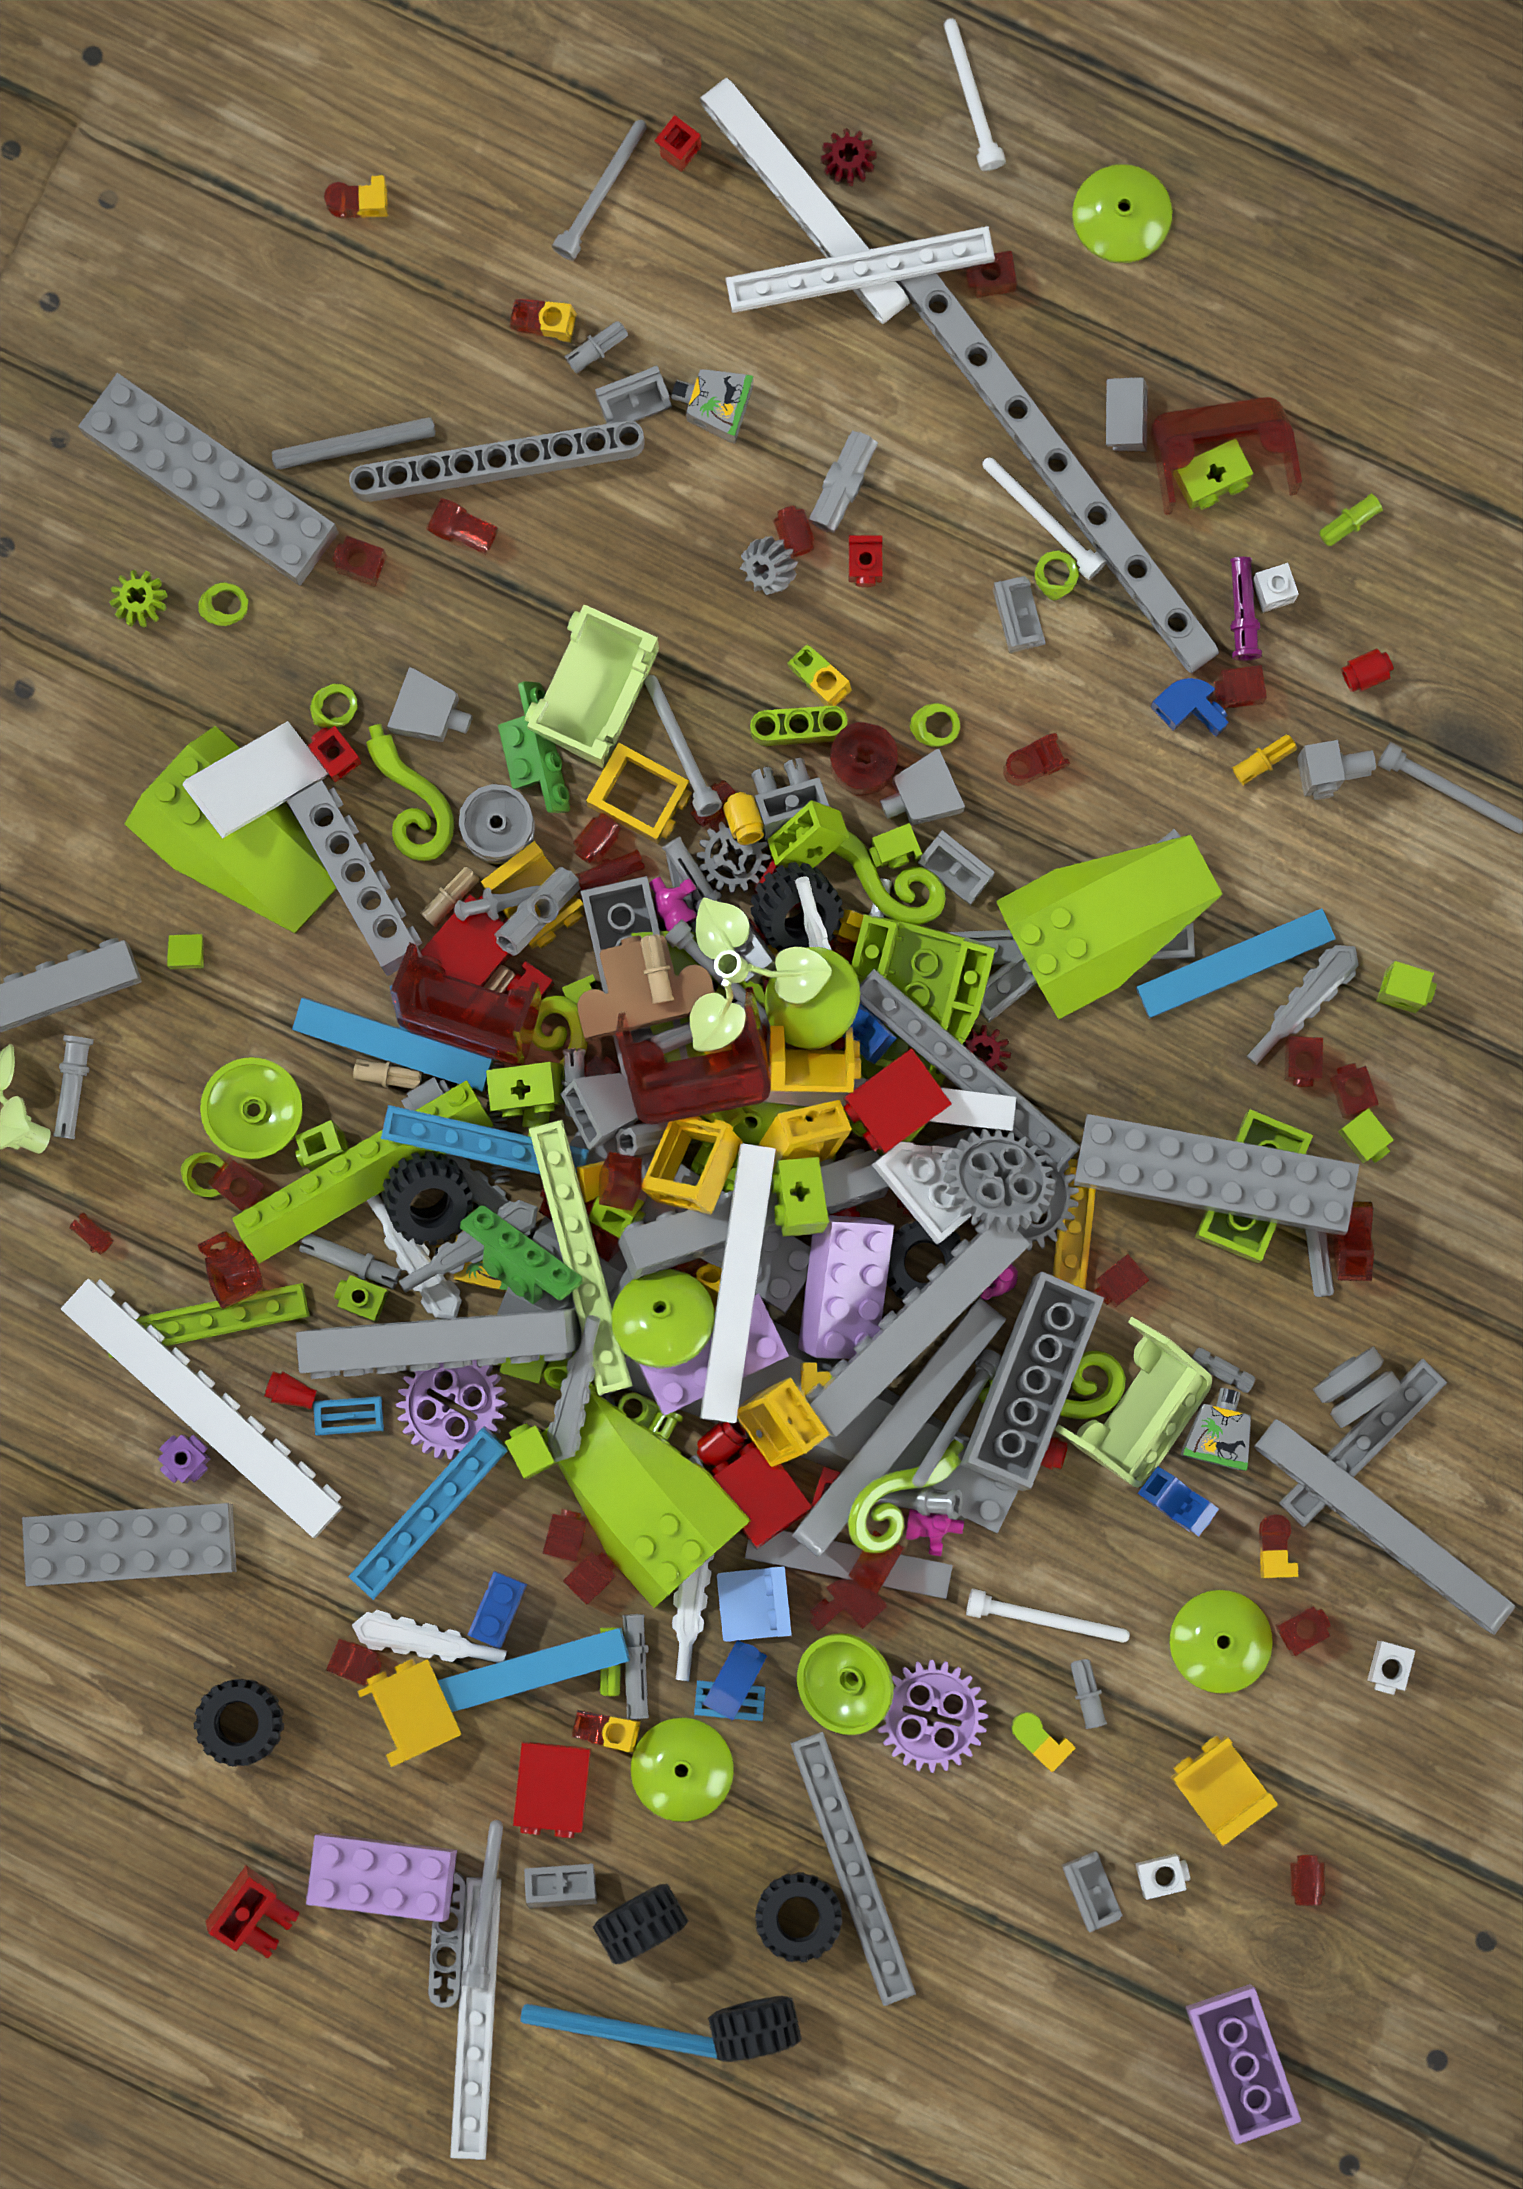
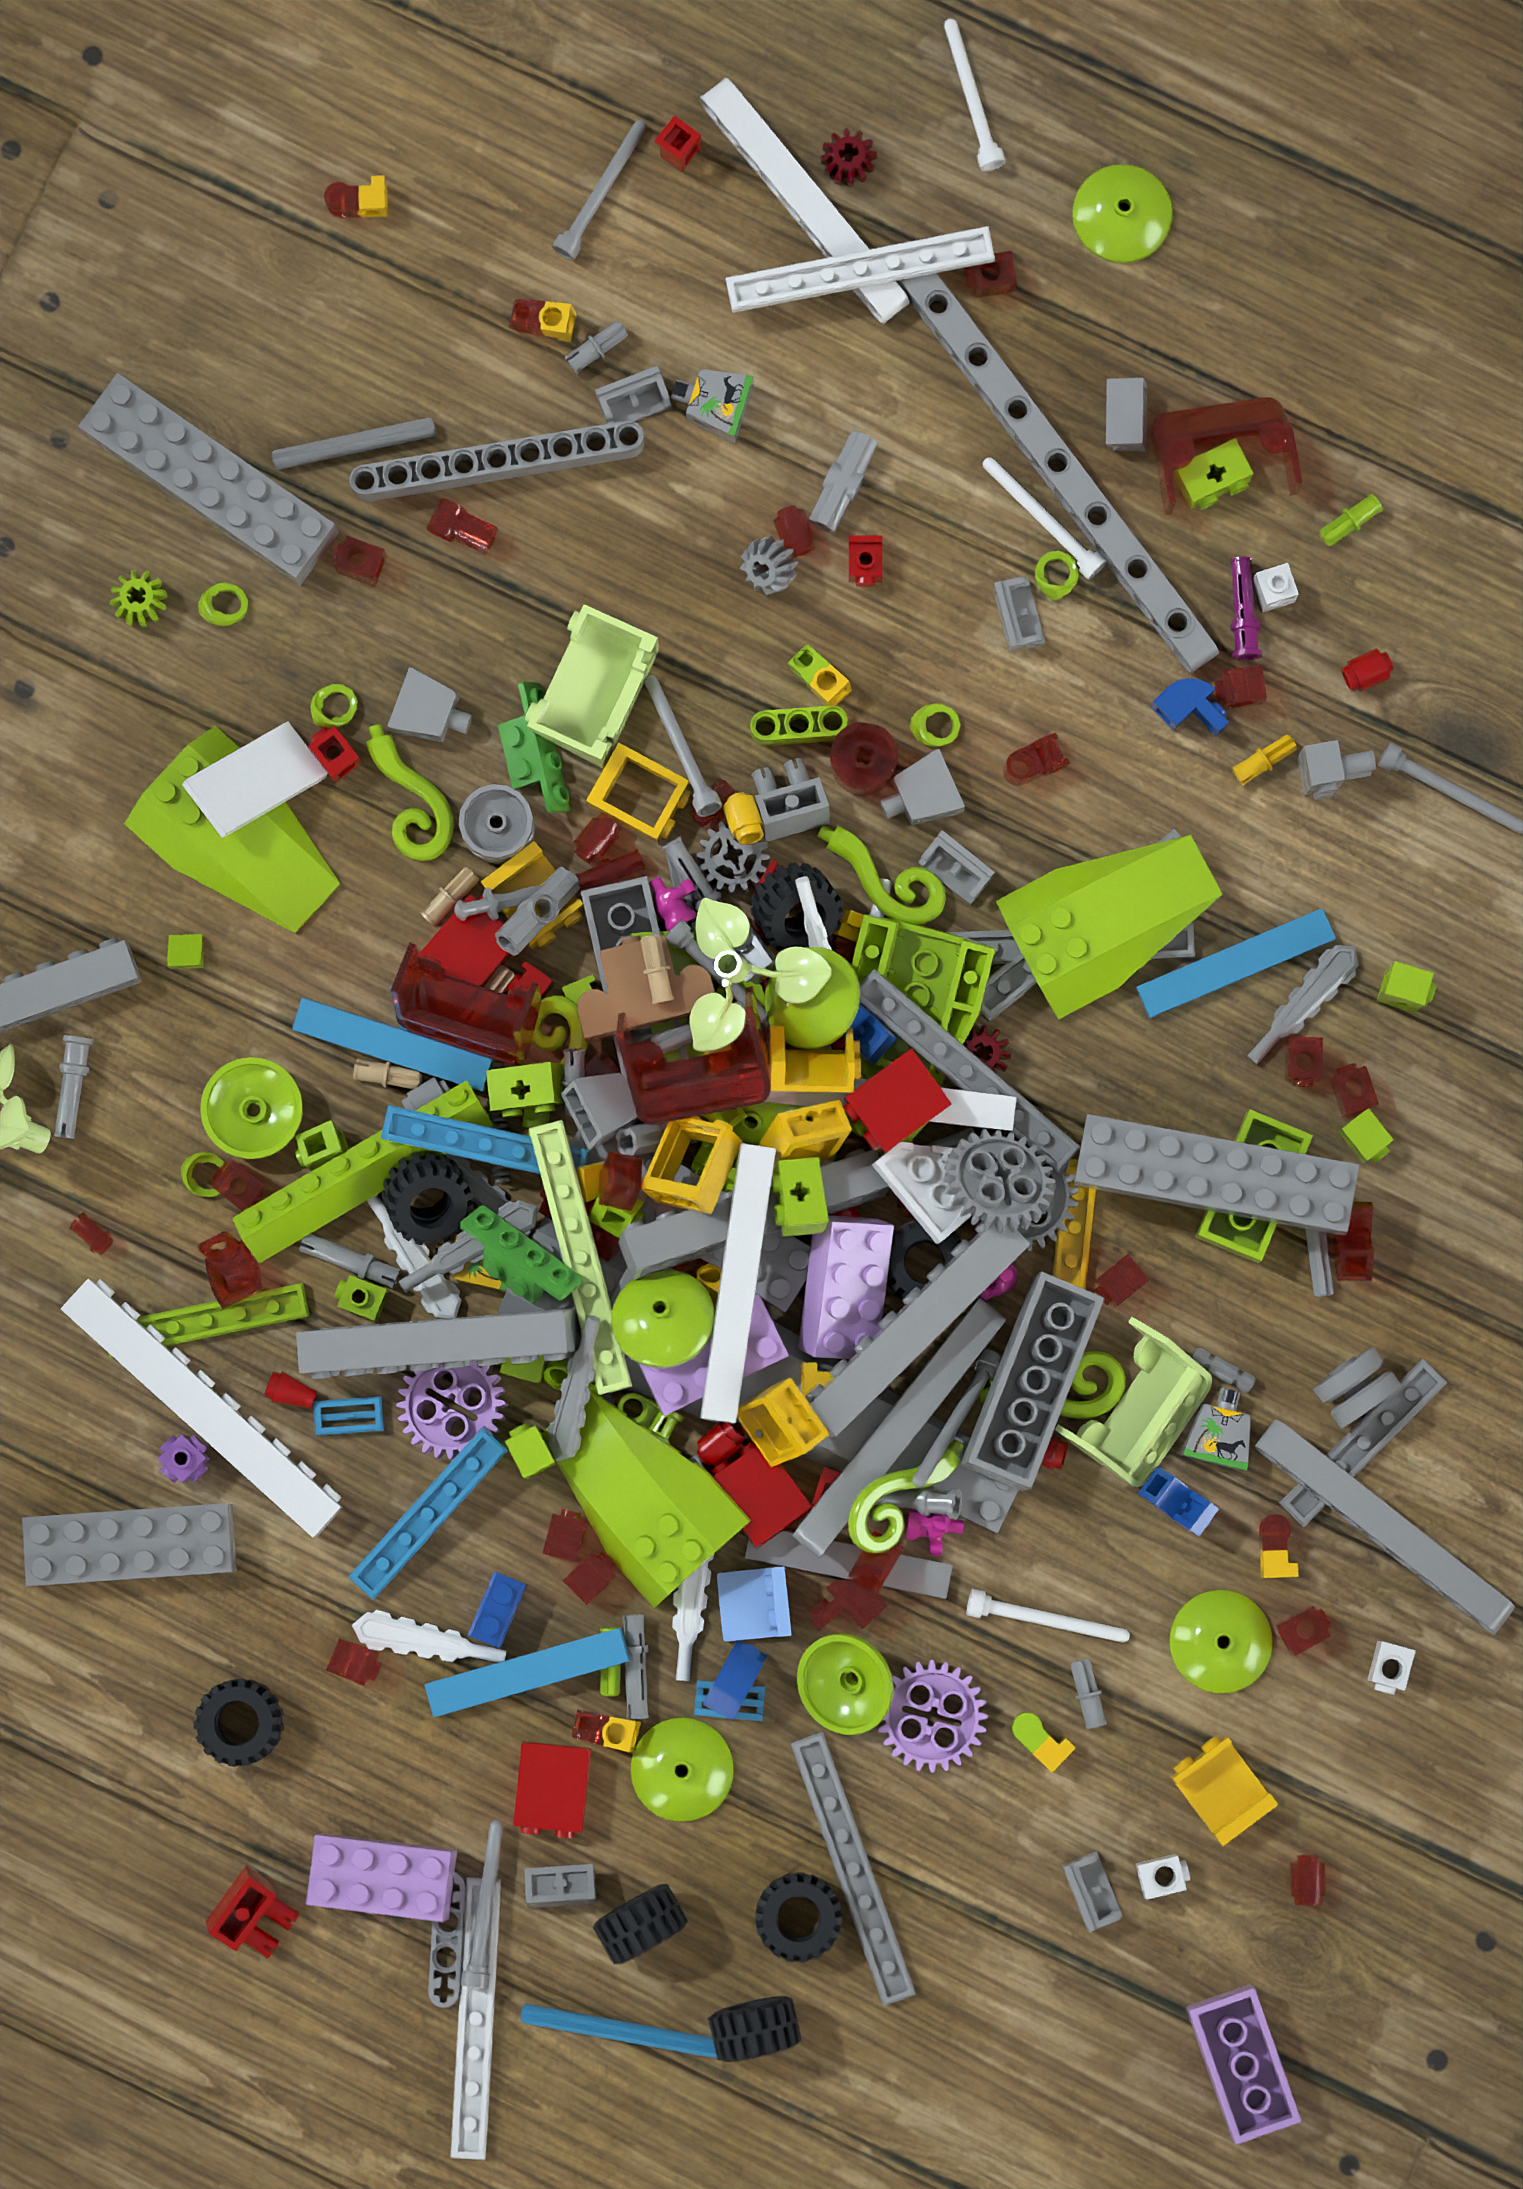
light grey brick [287,780,423,976] -> none
yellow panel [357,1659,462,1767] -> none
lime brick [767,800,849,868] -> none
lime brick [868,823,922,869] -> none

